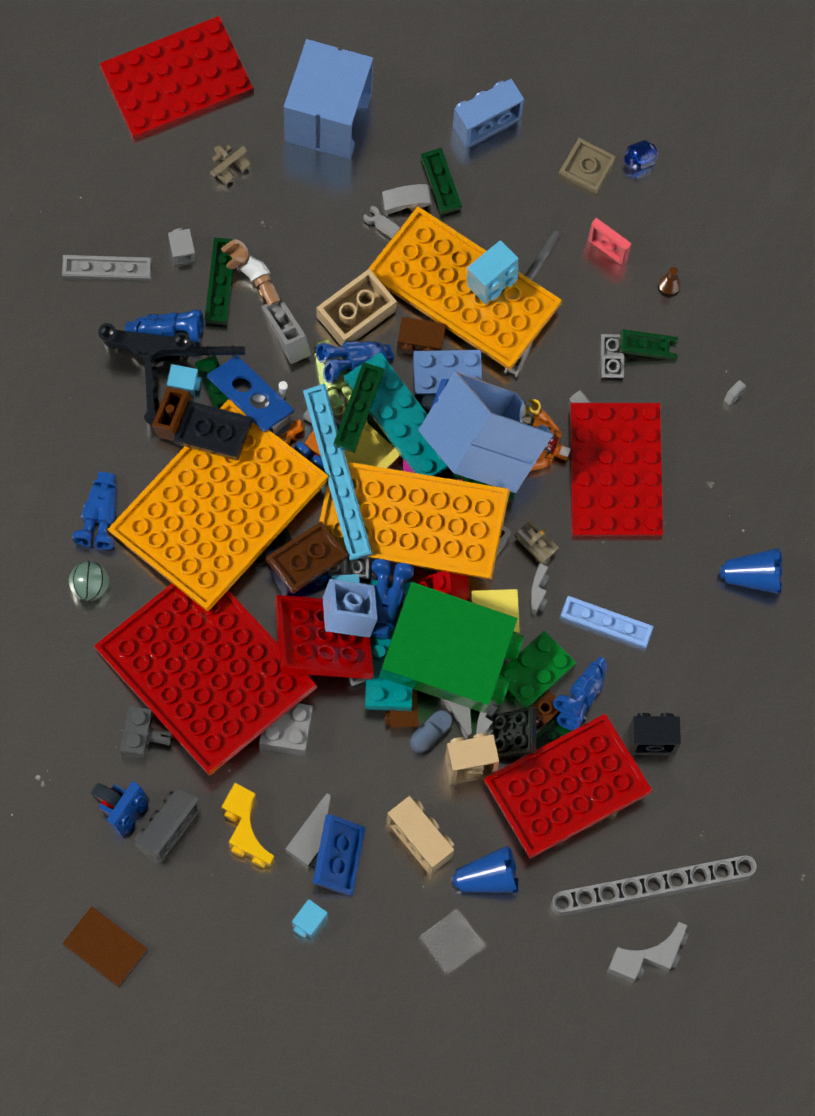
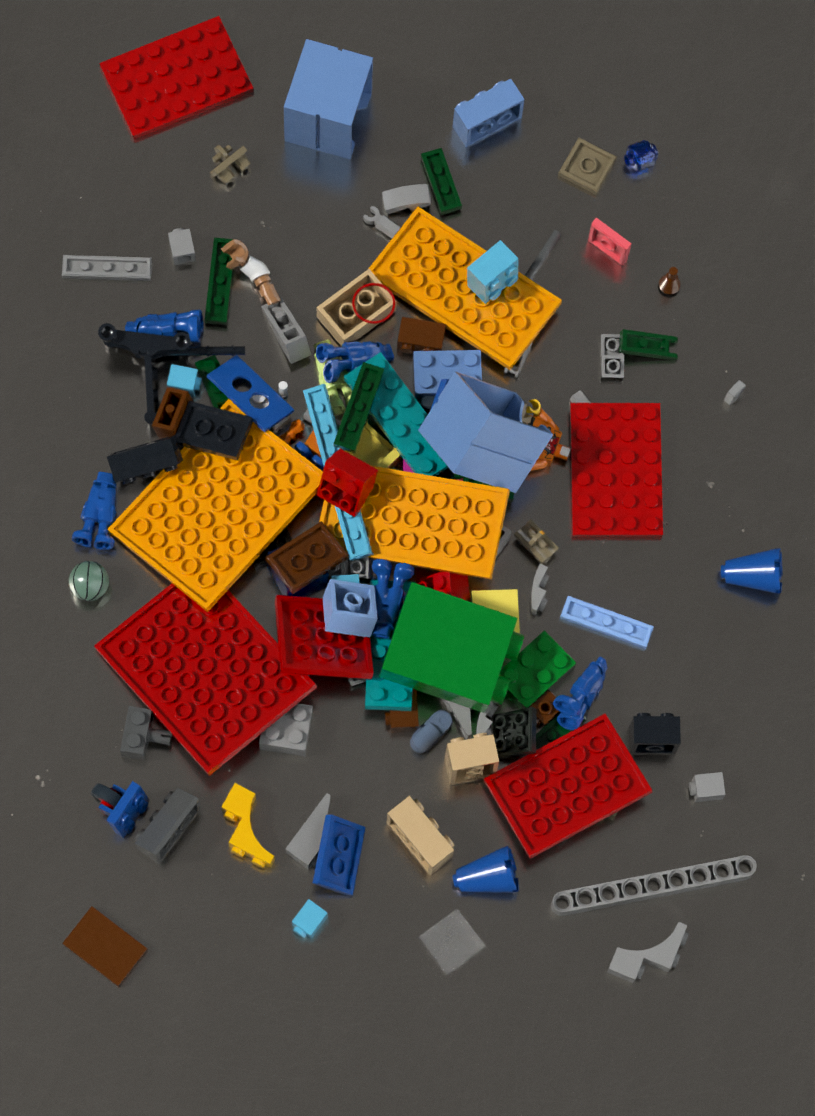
none -> black brick [107,435,183,484]
none -> red slope [317,448,378,517]
none -> red piece [352,283,395,324]
none -> light grey brick [689,772,725,802]

